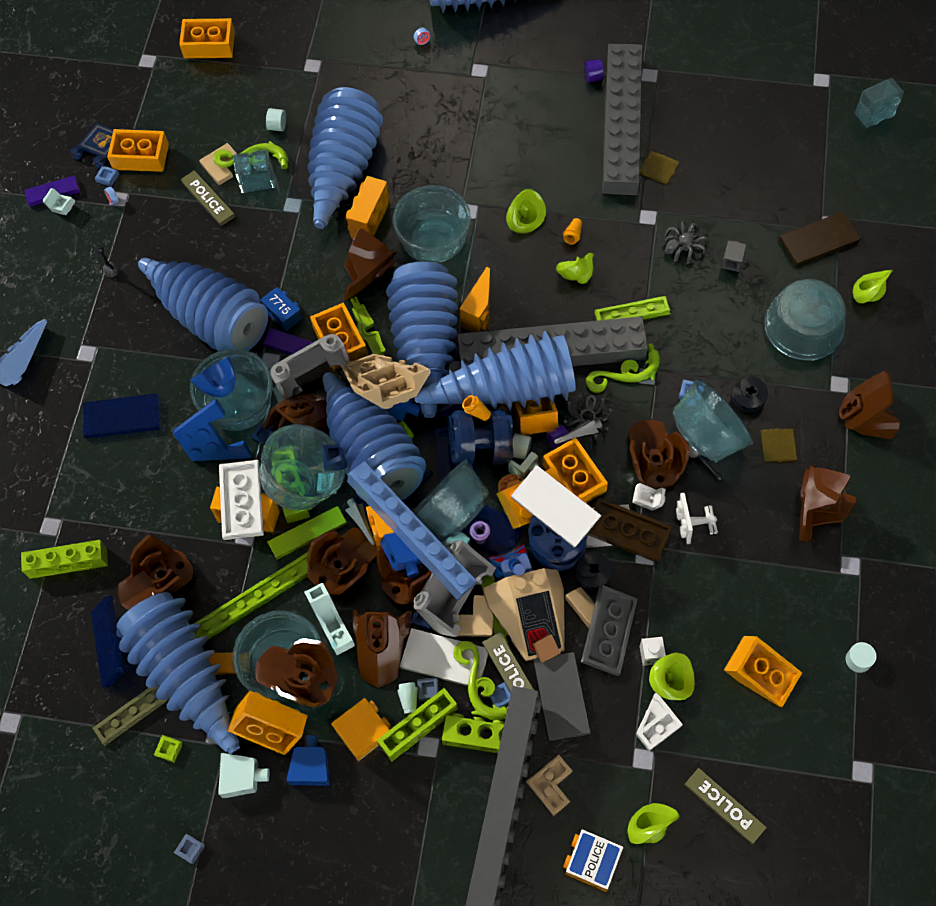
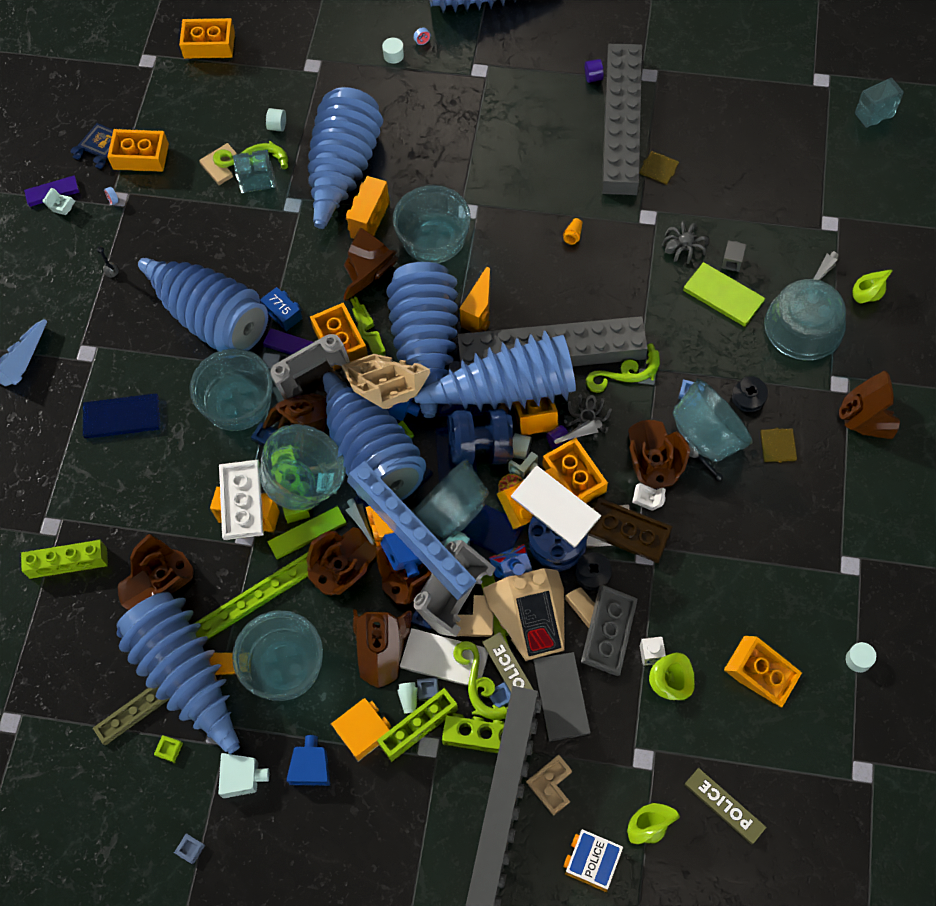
clear blue tile [91,596,124,688] -> none
medium blue tile [94,166,119,187] -> none
blue wing [173,398,252,461] -> none
olive tile [180,170,235,226] -> none
blue hair [190,356,236,398] -> none
light orange brick [228,691,308,755] -> none
reddish brown piece [256,639,338,707] -> none
light aqua arch [304,583,355,655] -> none
dark blue tile [321,444,347,471] -> none
light orange cone [462,395,491,421] -> none
lavender cone [470,521,490,544] -> none
lime hat [506,189,546,233] -> none
medium nougat tile [532,634,560,662] -> none
lime hair [556,253,594,284] -> none
lime tile [595,296,670,321] -> none
white wing [636,693,683,751] -> none
white plate [676,493,718,544] -> none
dark brown tile [779,211,861,266] -> none
reddish brown piece [799,465,857,541] -> none
none -> light aqua piece [382,38,404,64]
none -> lime tile [683,262,765,327]
none -> light grey piece [807,251,839,291]

